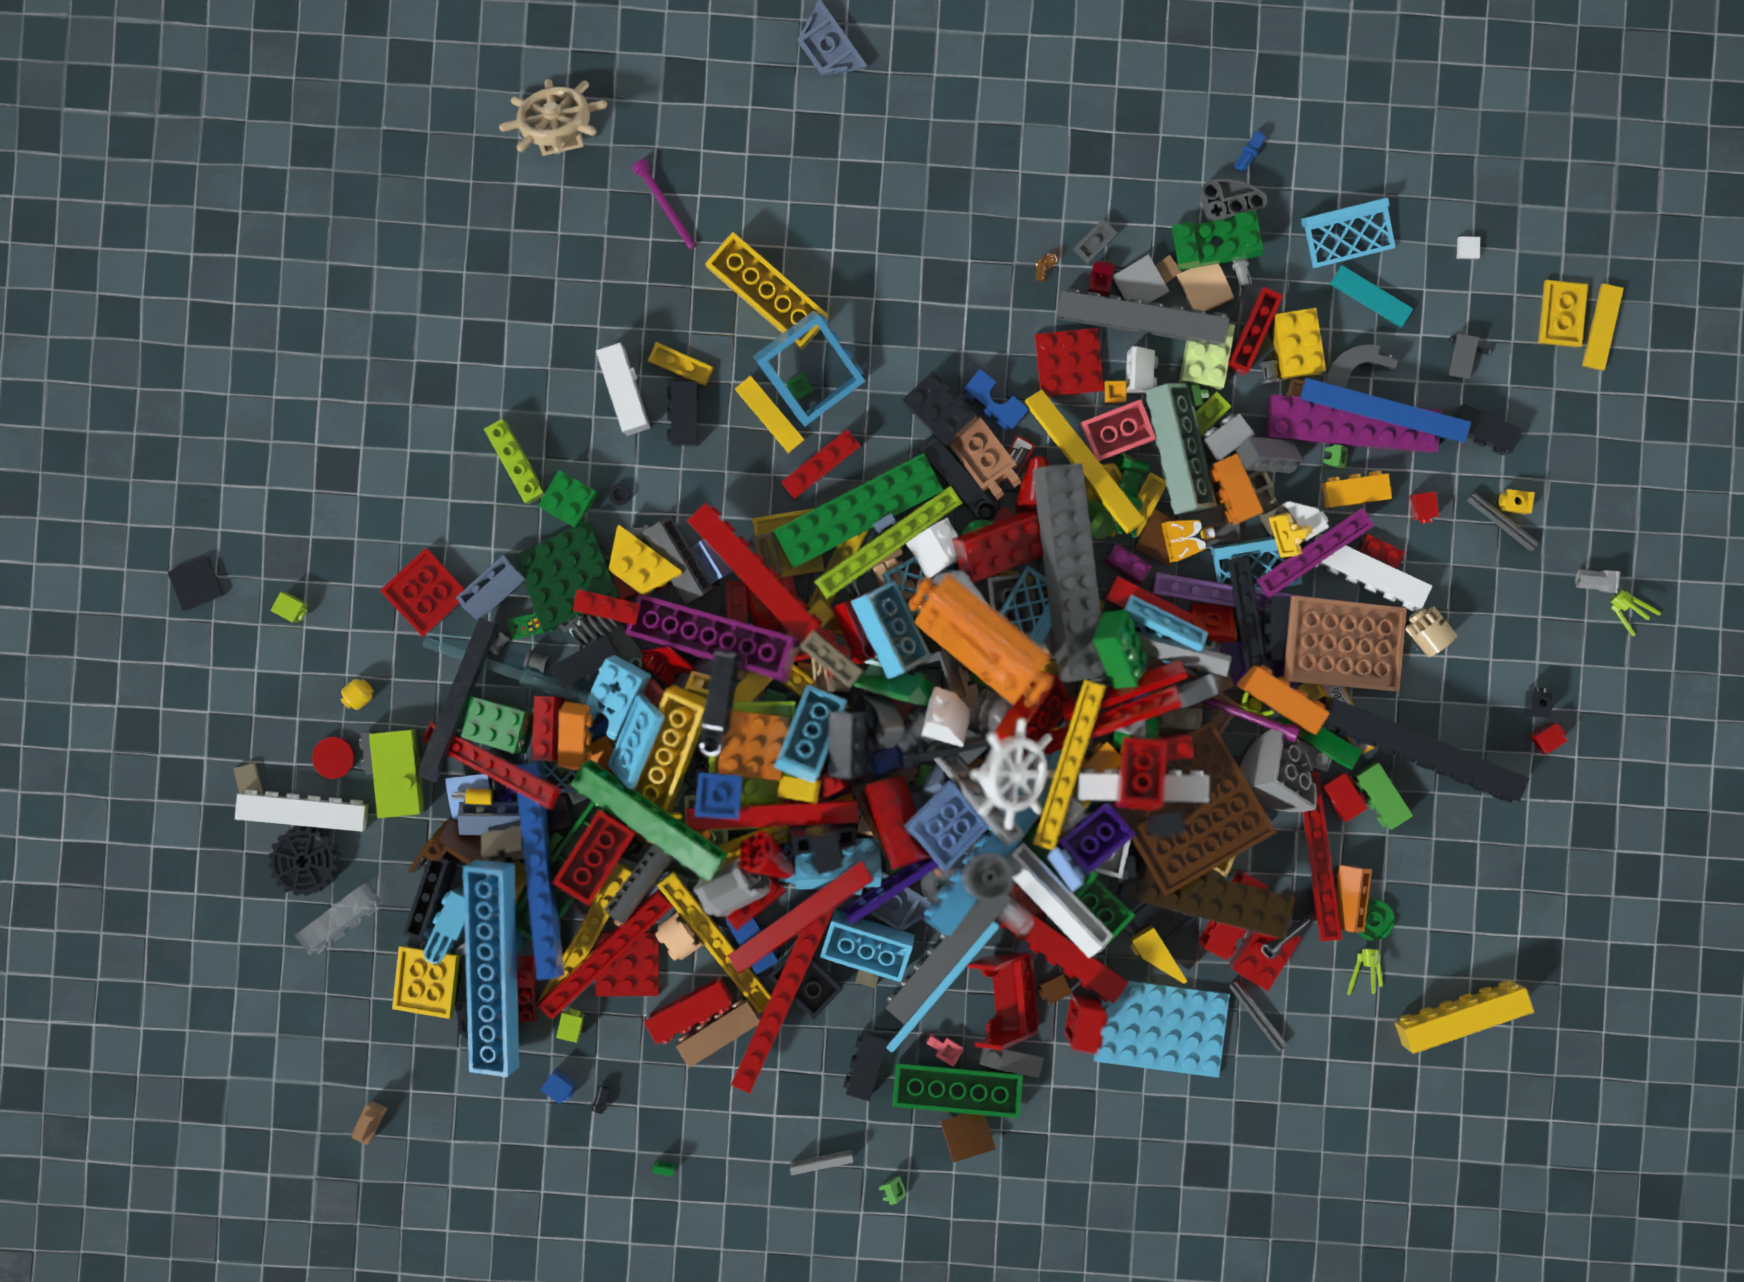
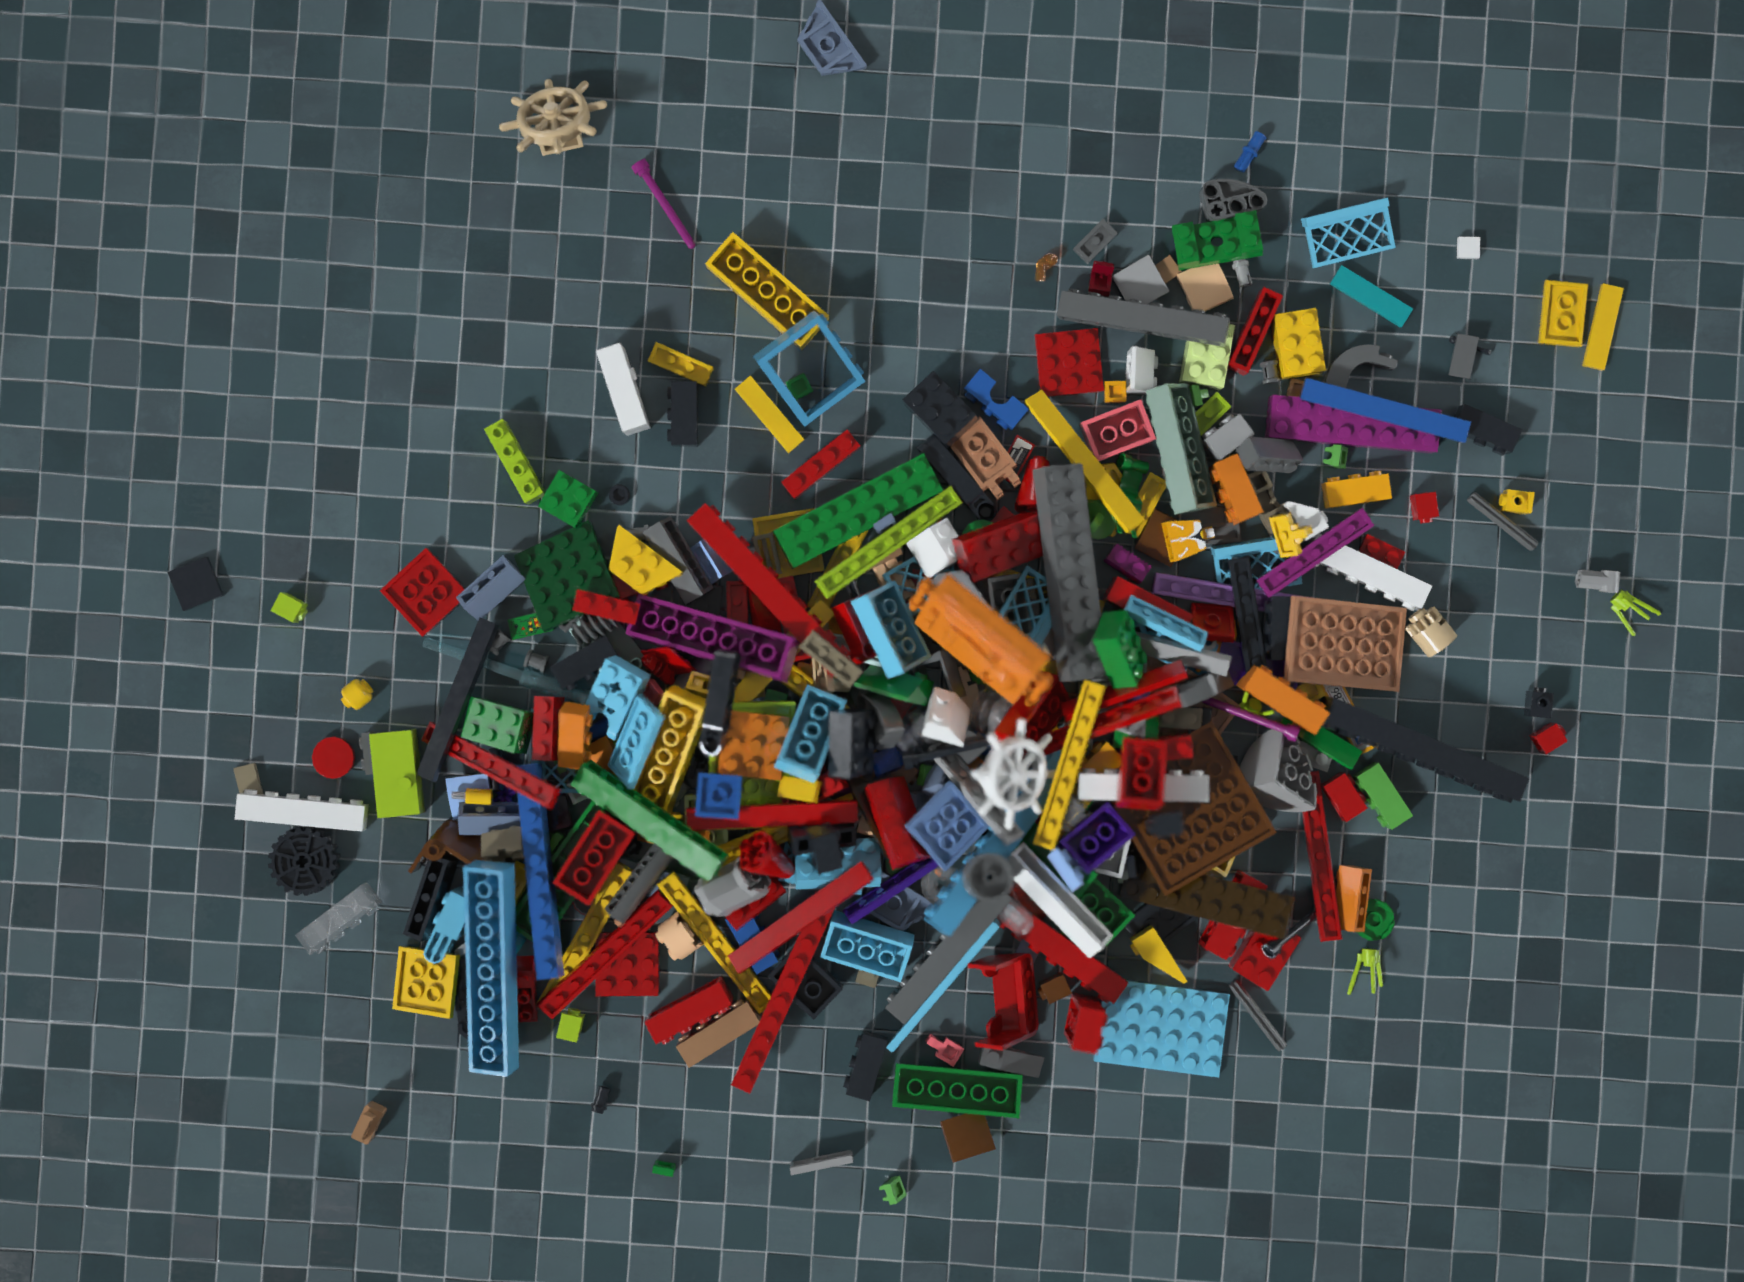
blue brick [540,1069,576,1104] -> none
yellow brick [1395,980,1534,1054] -> none

